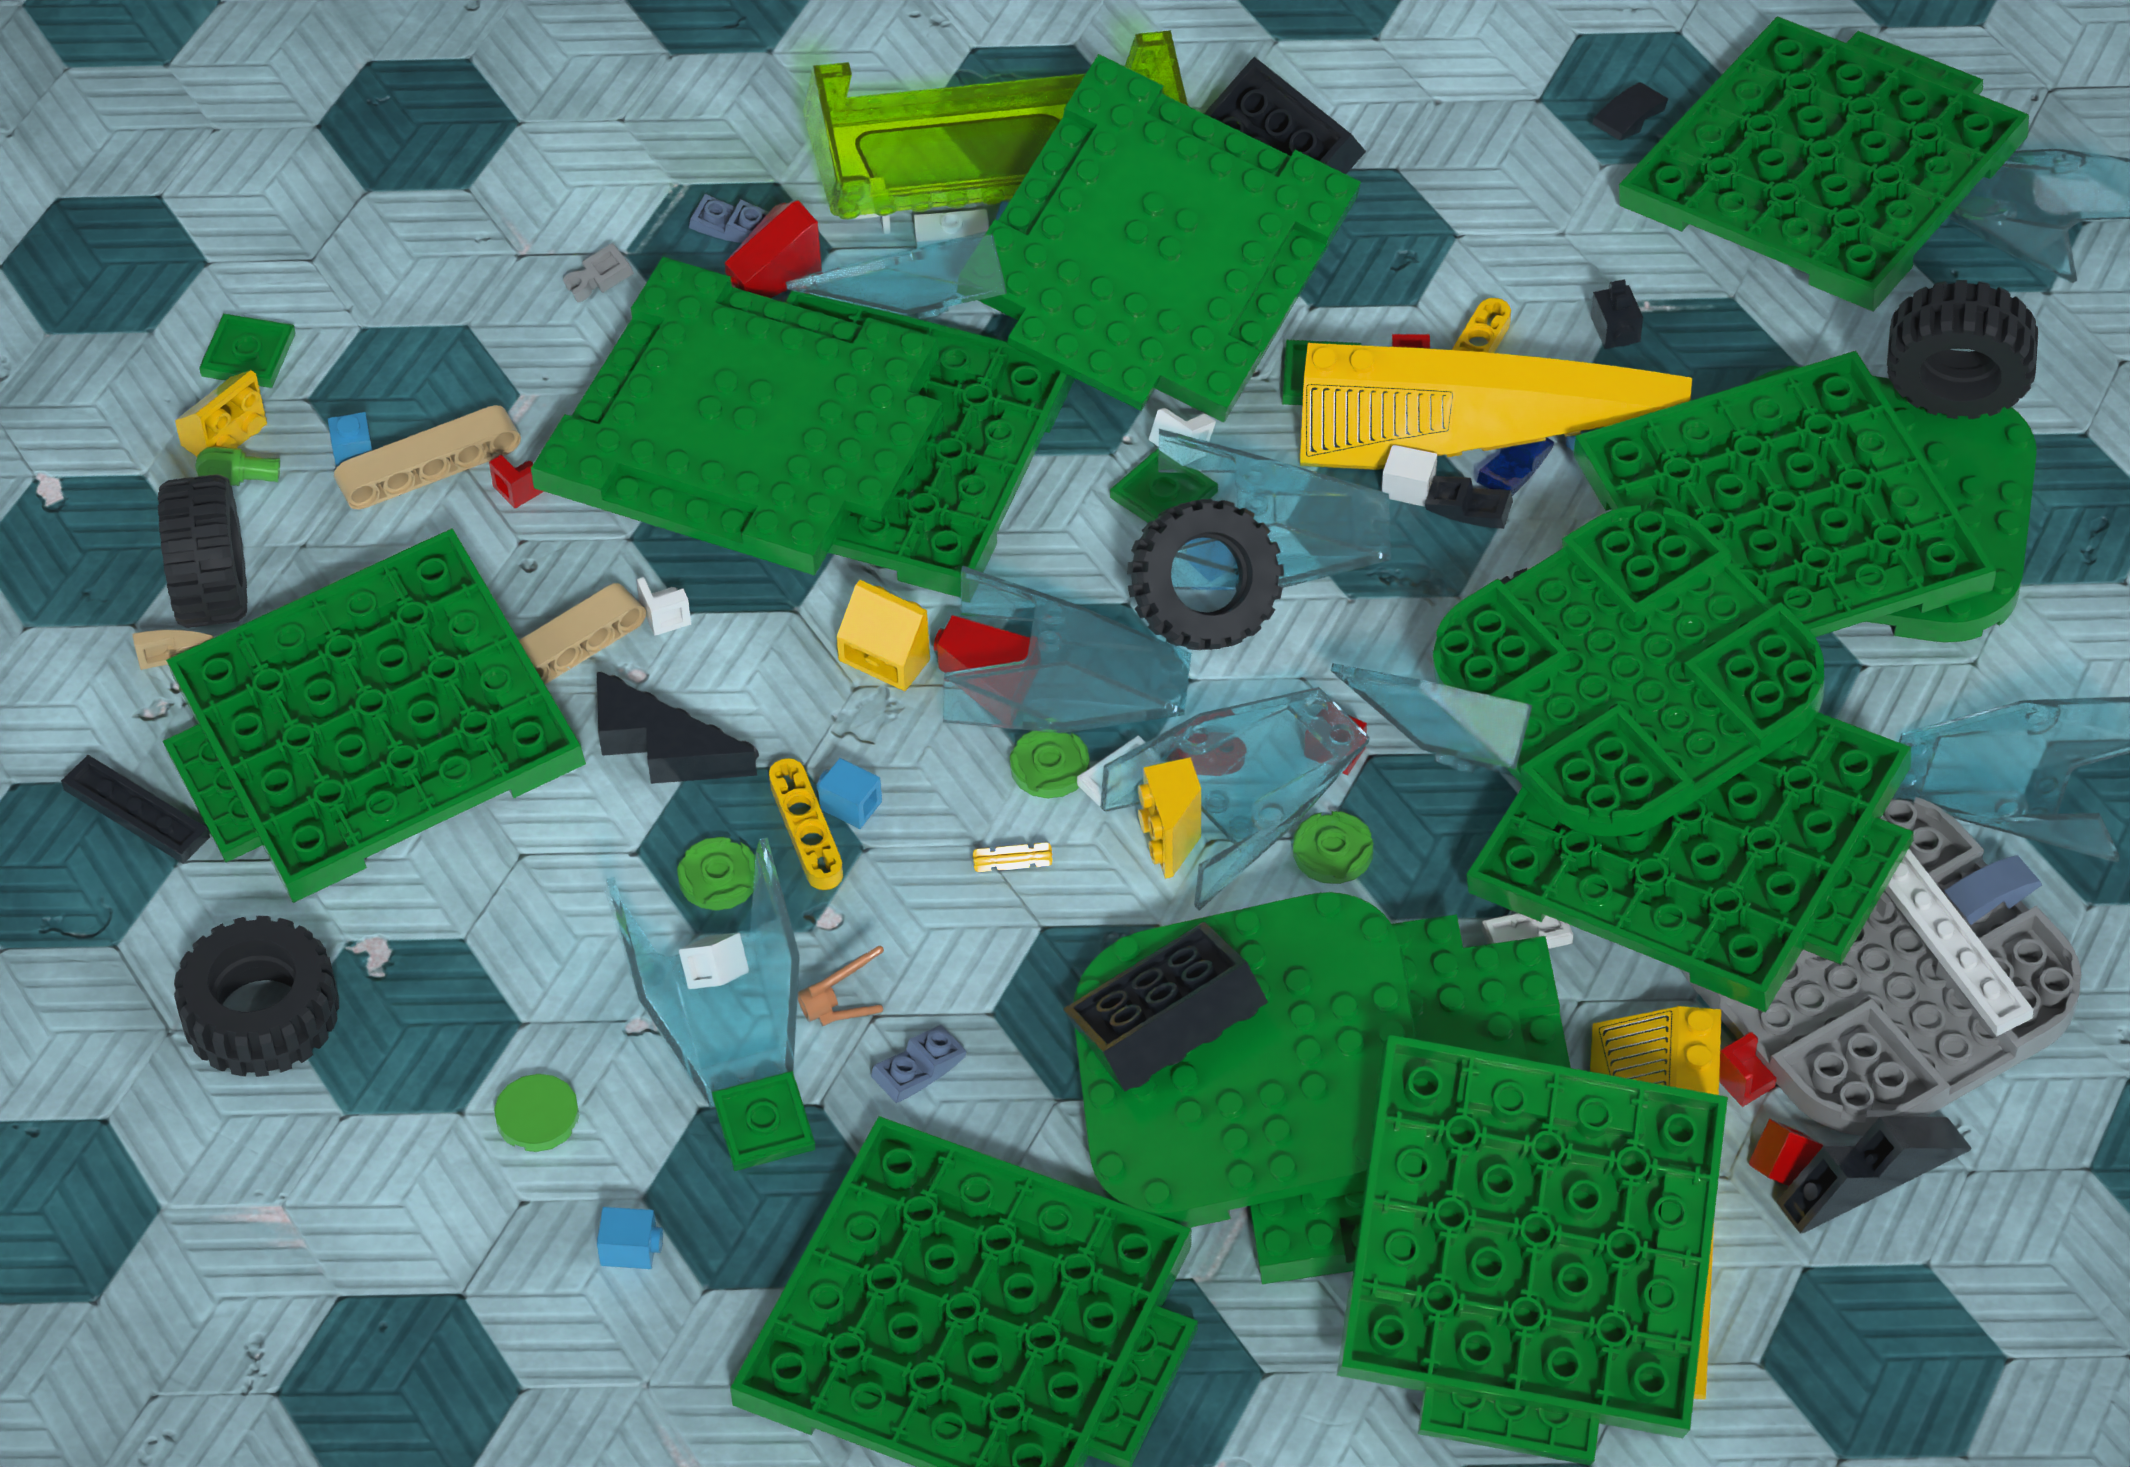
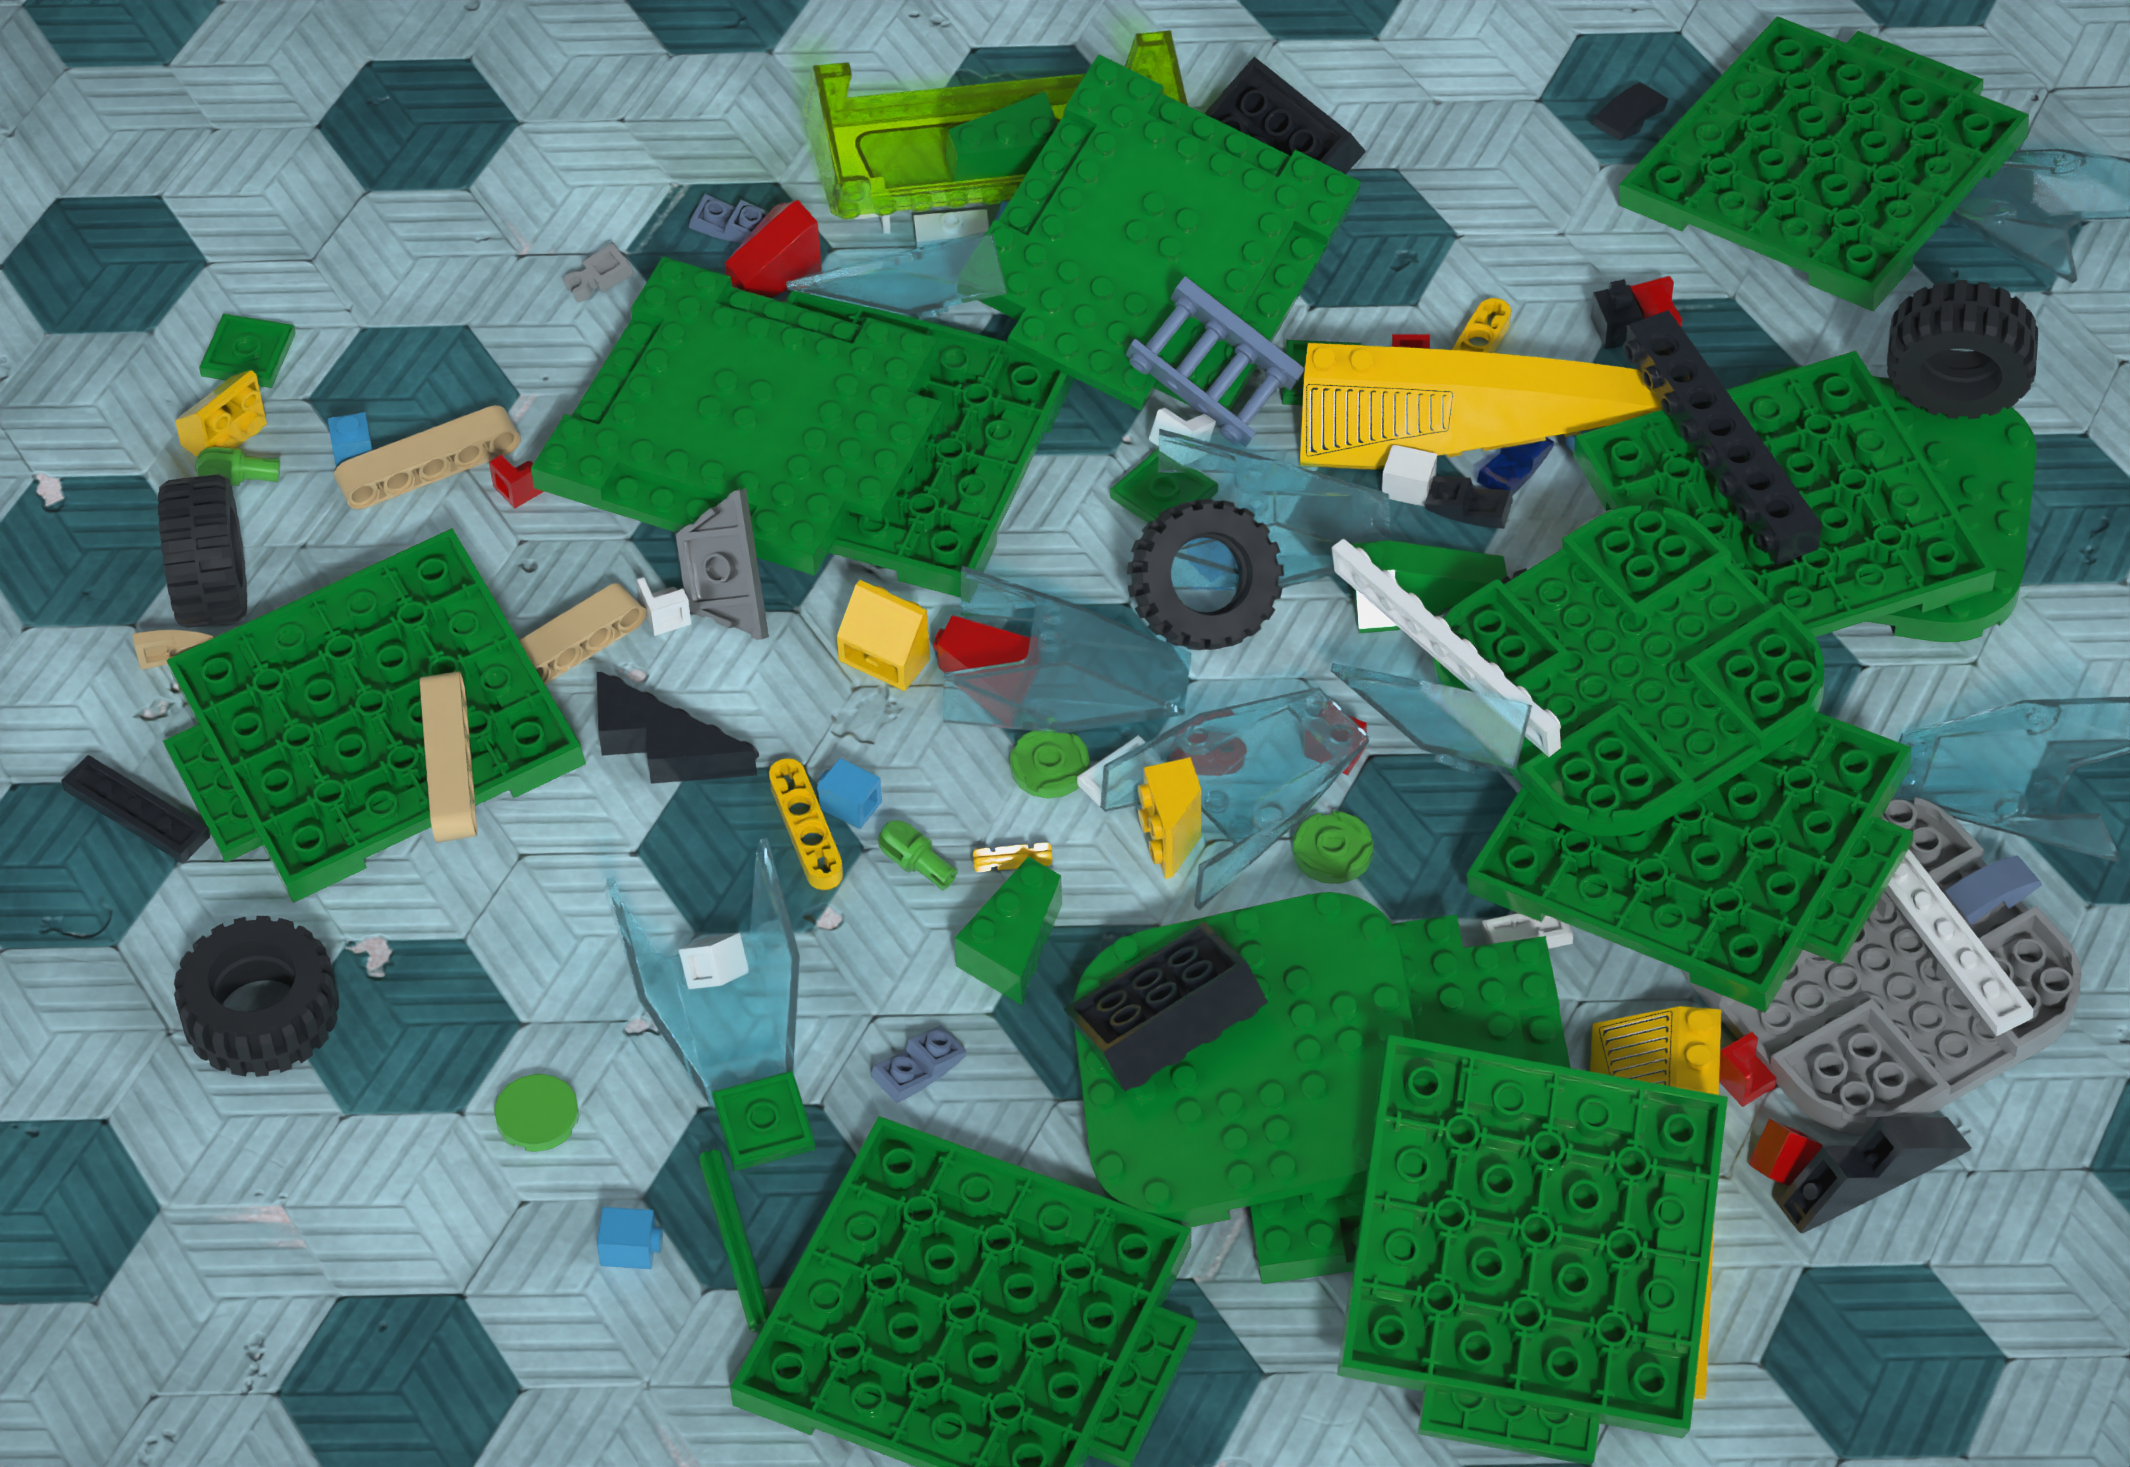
bright green tile [677,837,759,911] -> none
nougat plant [796,946,884,1026] -> none
none -> tan beam [420,671,478,843]
none -> wing [675,488,769,640]
none -> green axle [699,1149,770,1333]
none -> bright green arm [878,820,958,891]
none -> green wedge [945,91,1058,186]
none -> green wedge [954,856,1062,1005]
none -> sand blue fence [1125,276,1305,448]
none -> white plate [1332,538,1561,757]
none -> green wedge [1351,540,1507,633]
none -> black brick [1623,310,1822,565]
none -> red panel [1630,276,1682,327]

